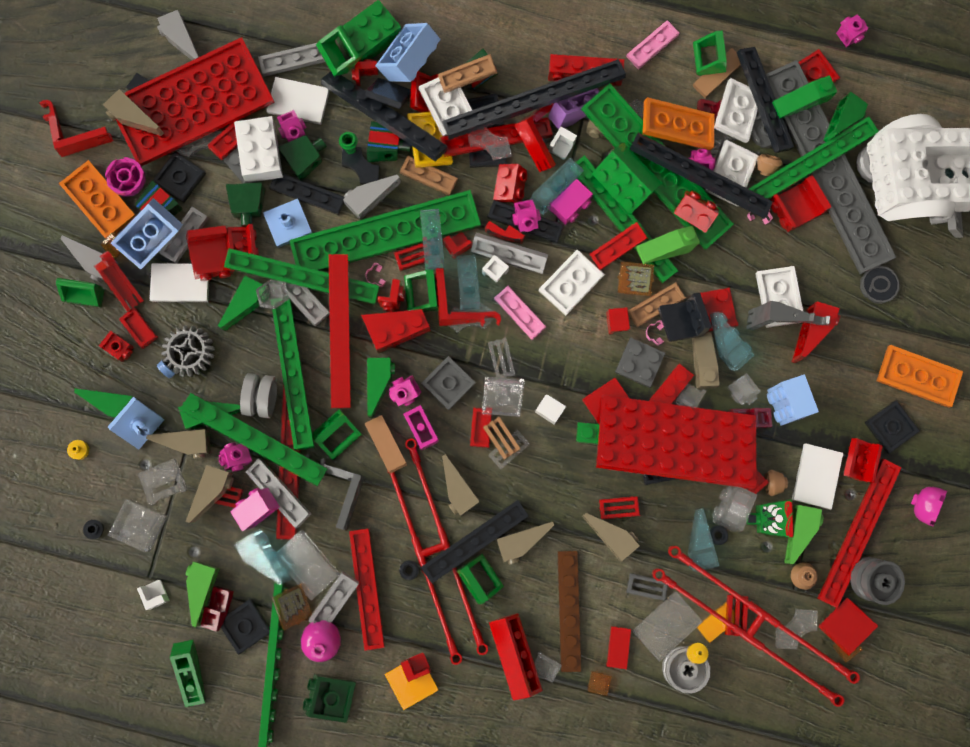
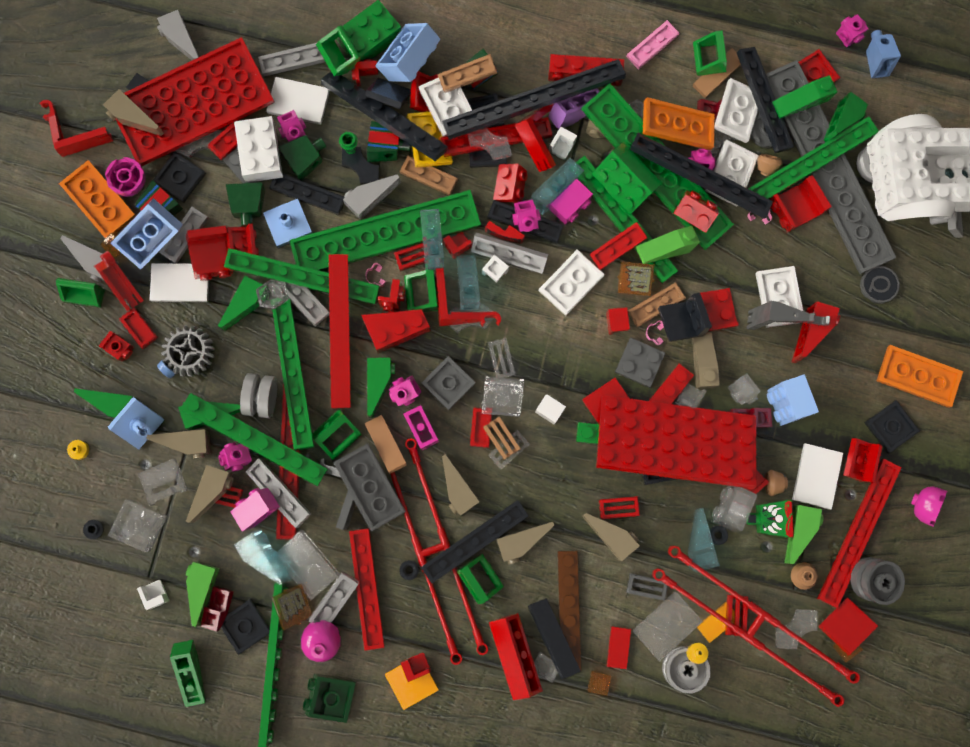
bright pink tile [494,286,546,340] -> none
clear light blue slope [710,312,754,370] -> none
none -> dark grey tile [333,443,406,531]
none -> black tile [528,598,581,680]
none -> medium blue torso [866,30,901,78]

